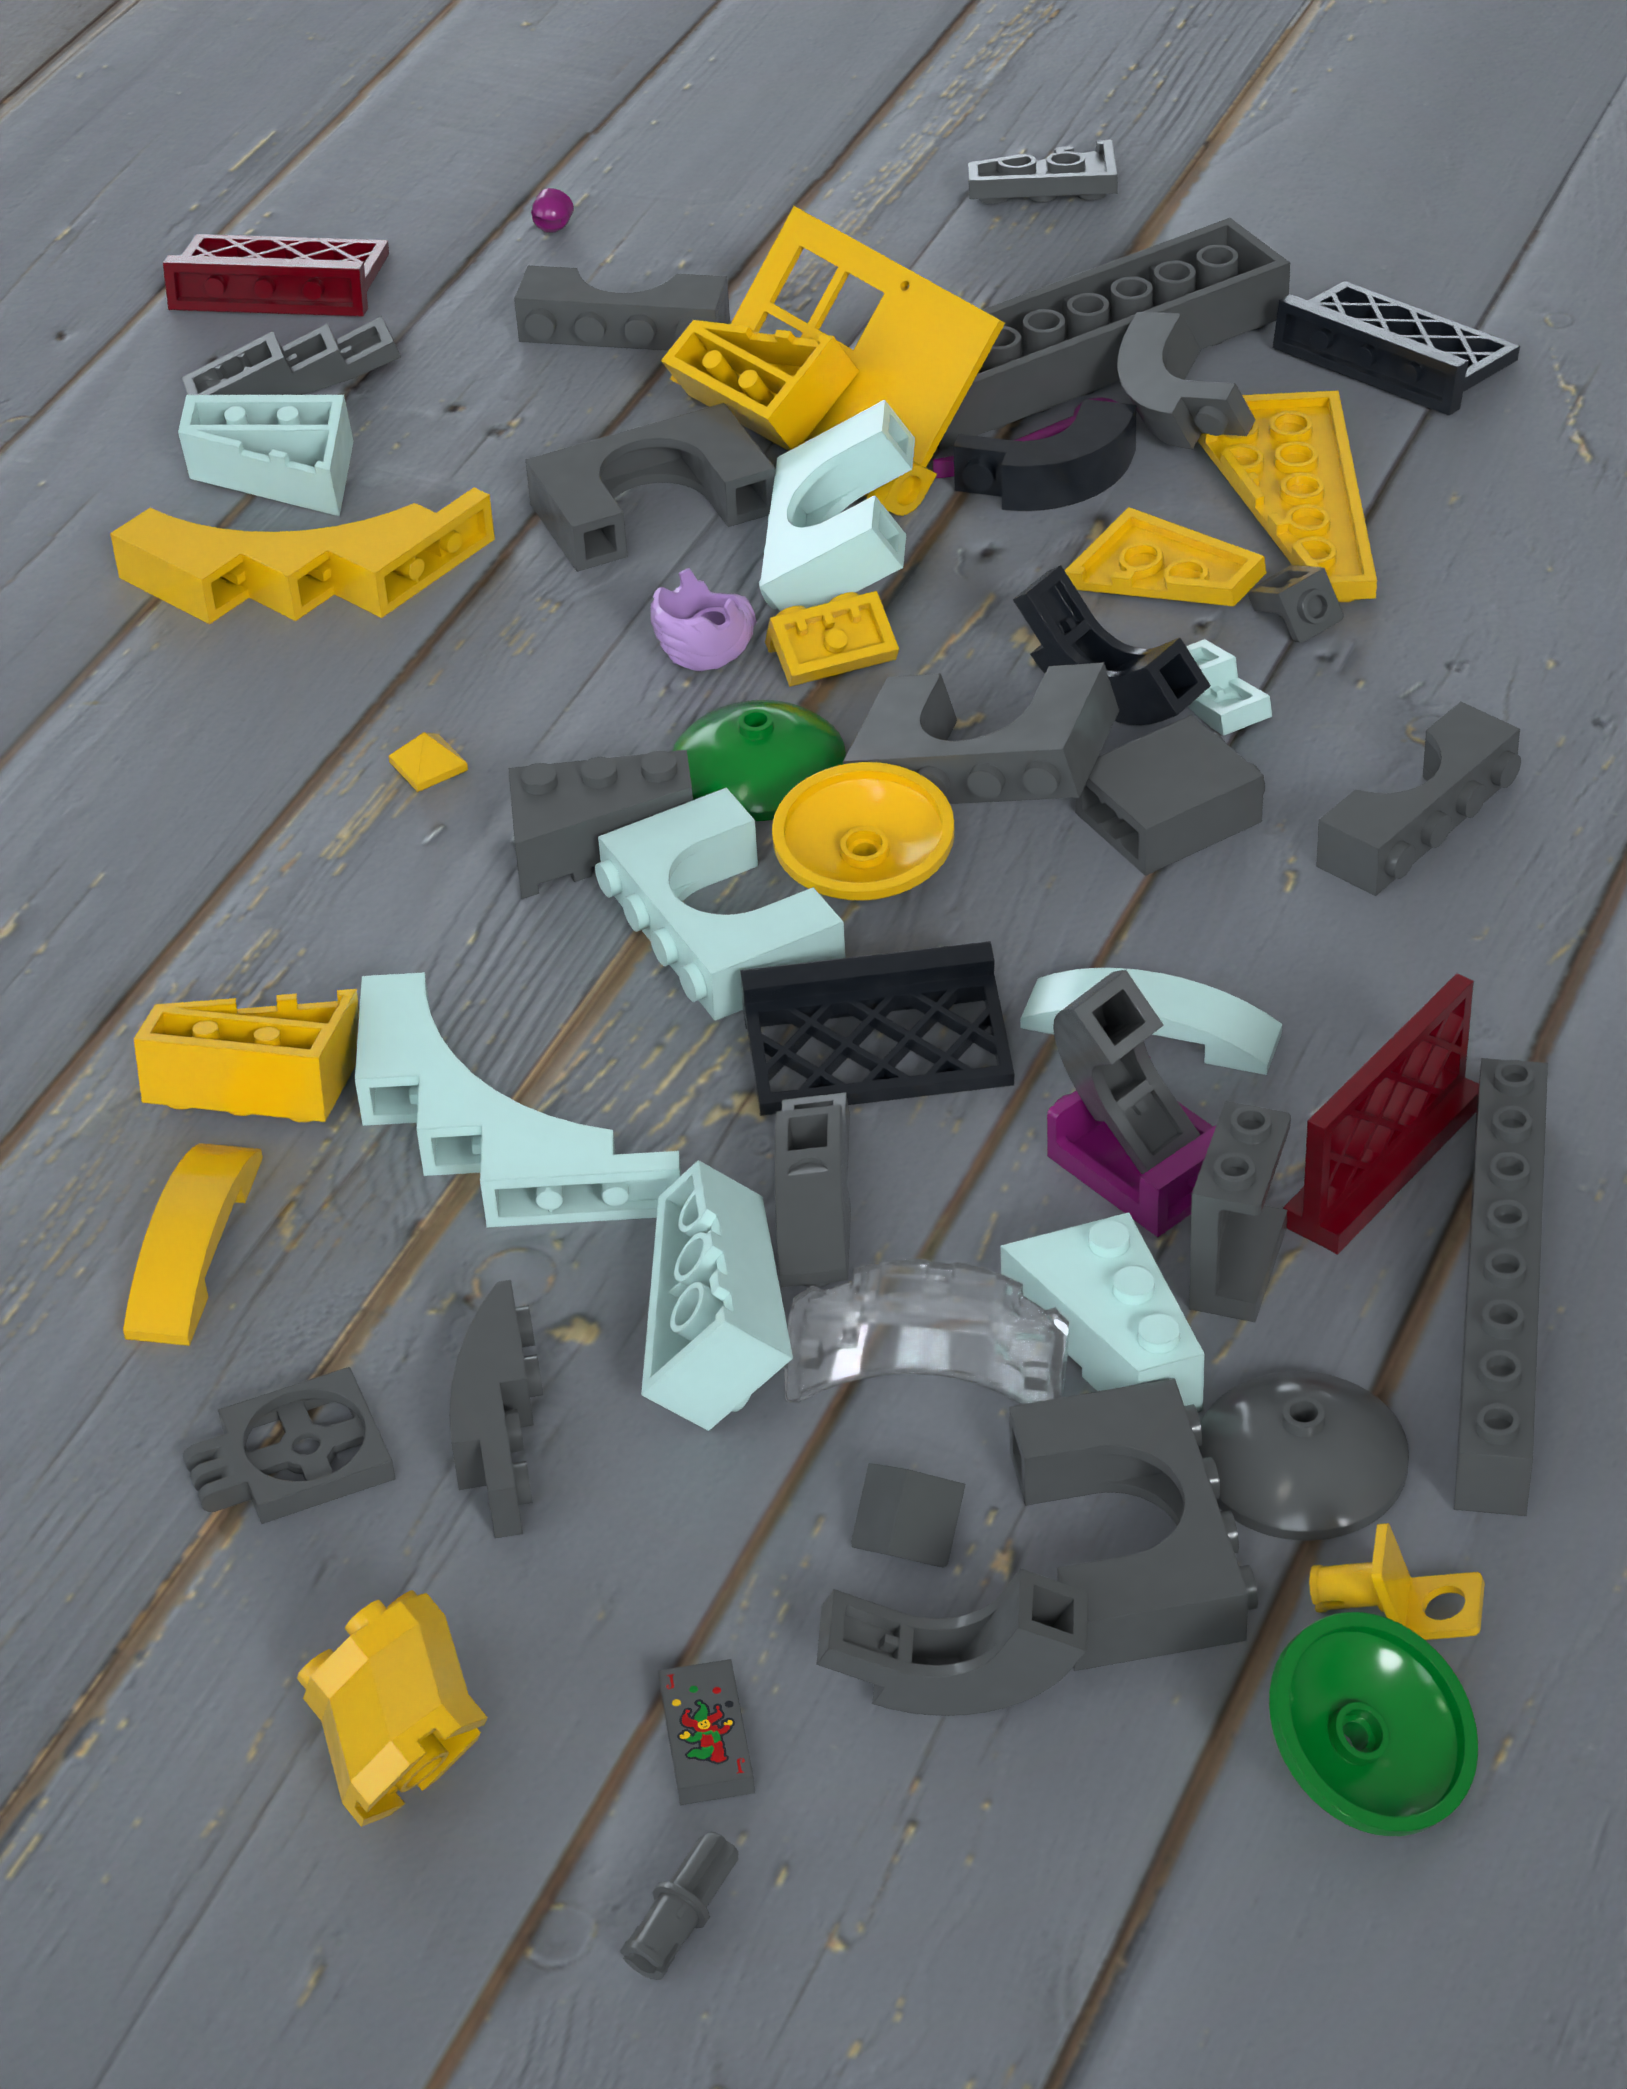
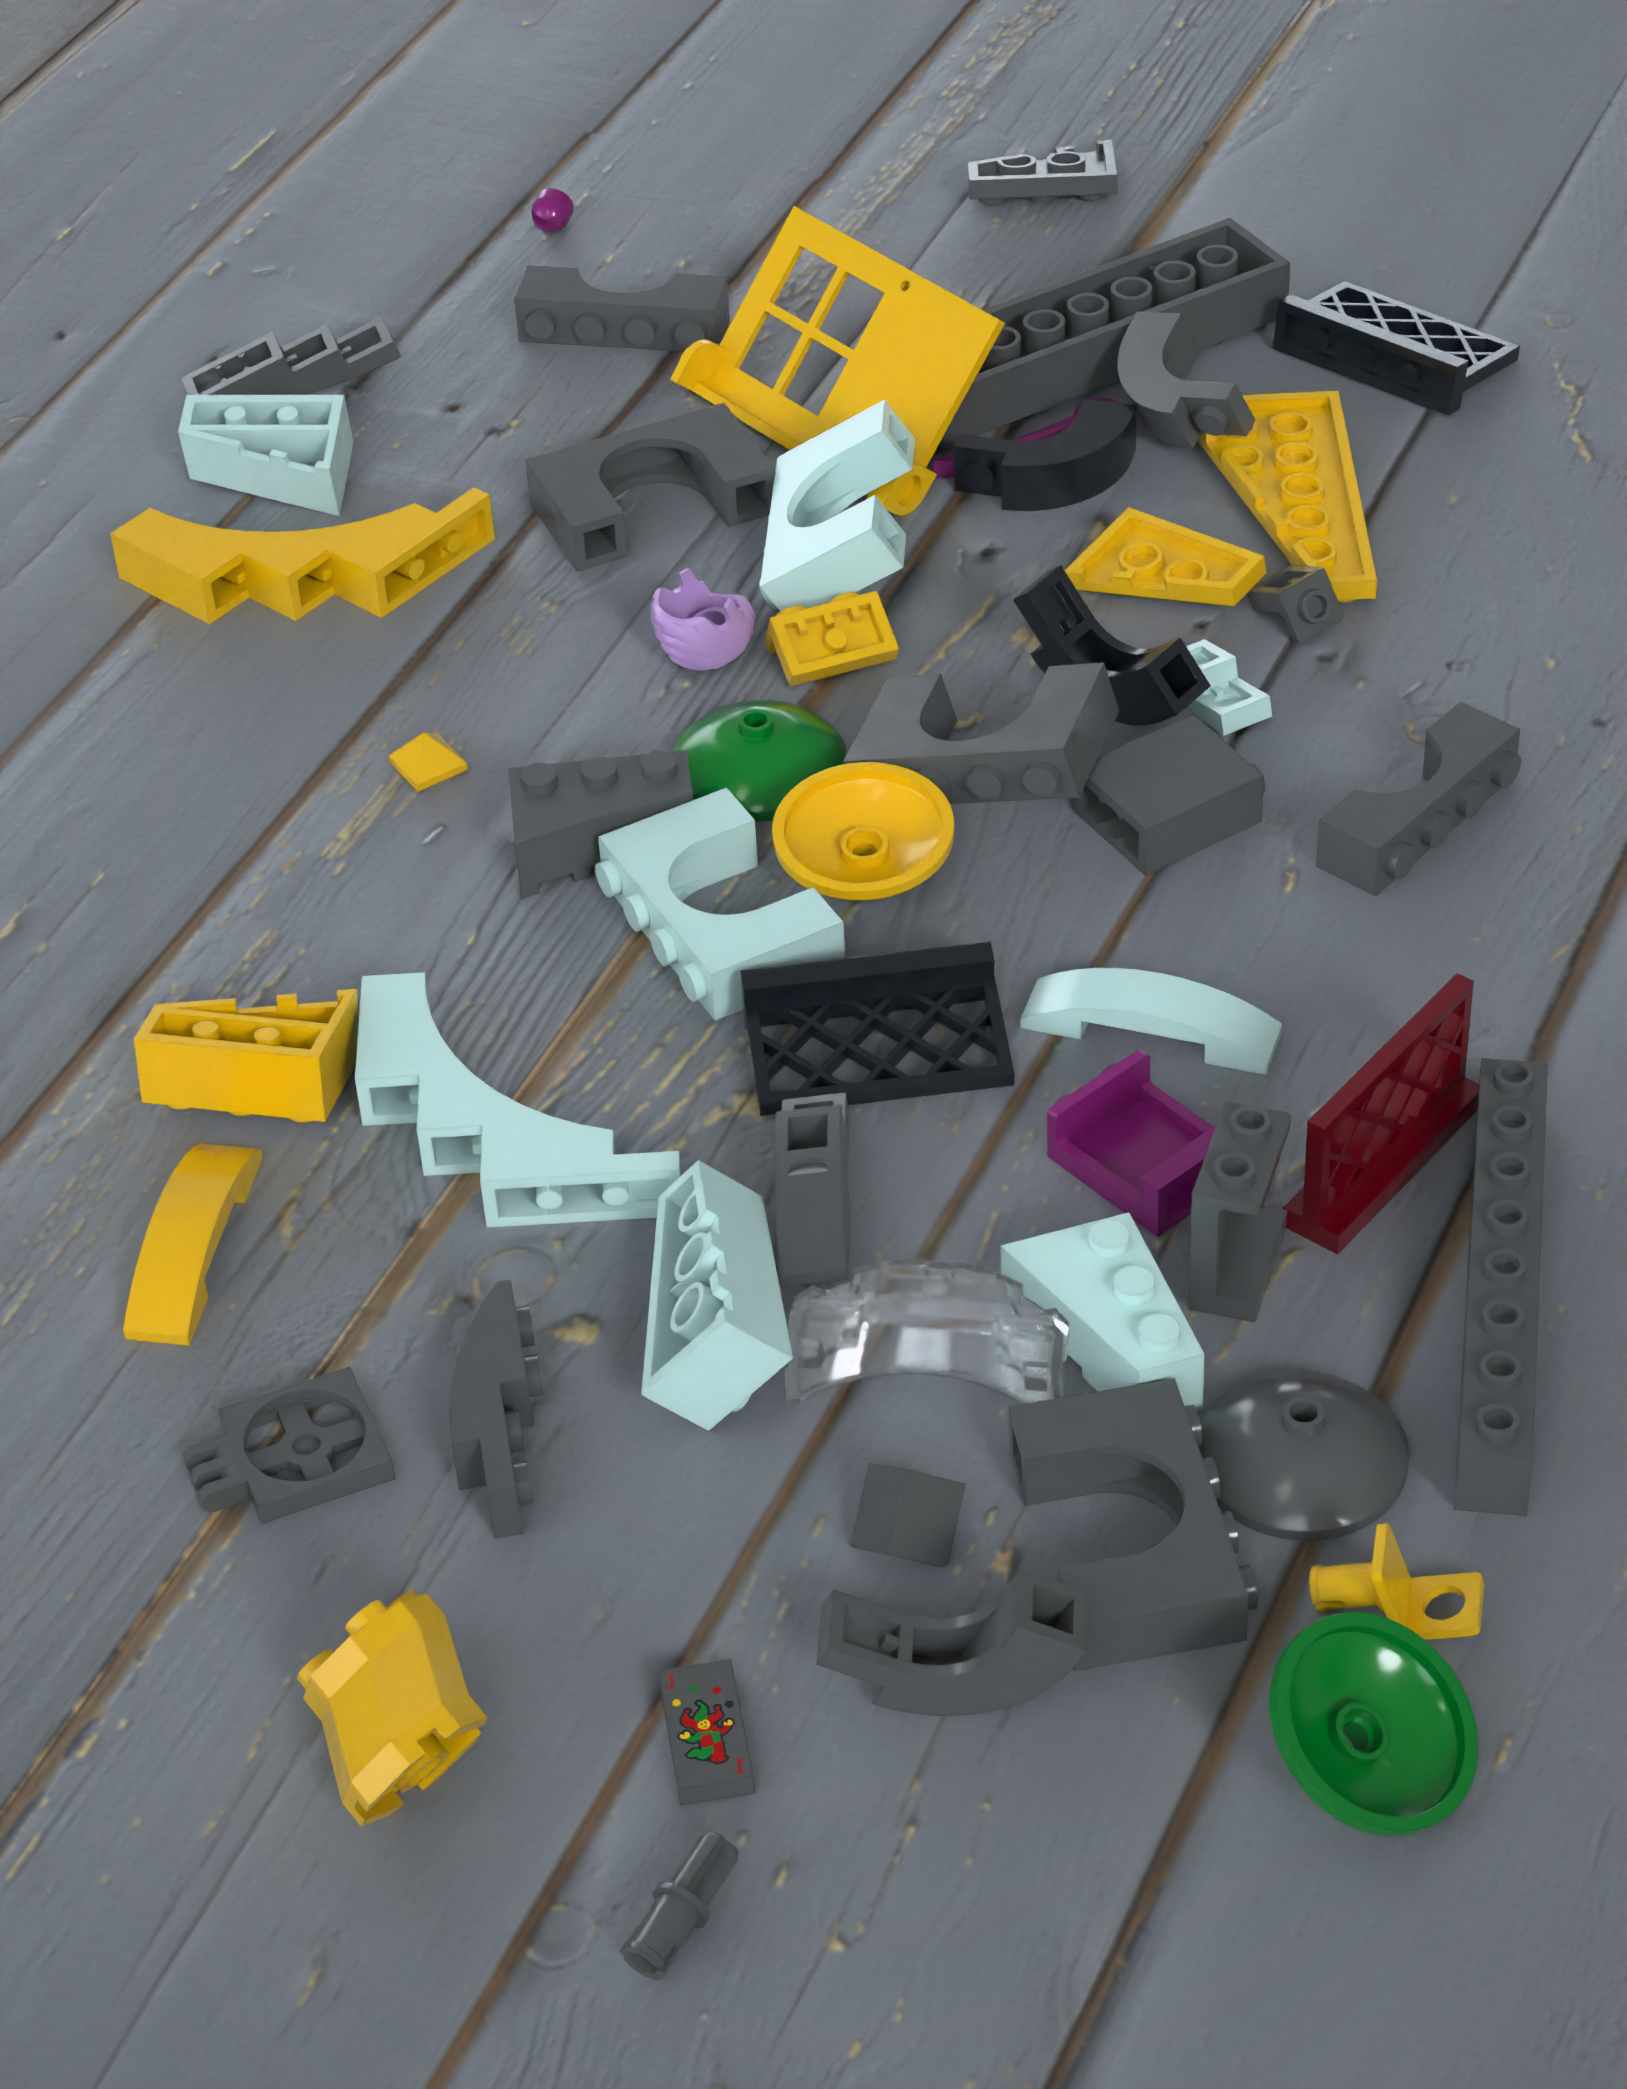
dark red fence [163,234,389,316] -> none
yellow wedge [661,320,859,451] -> none
dark grey arch [1053,970,1200,1174] -> none

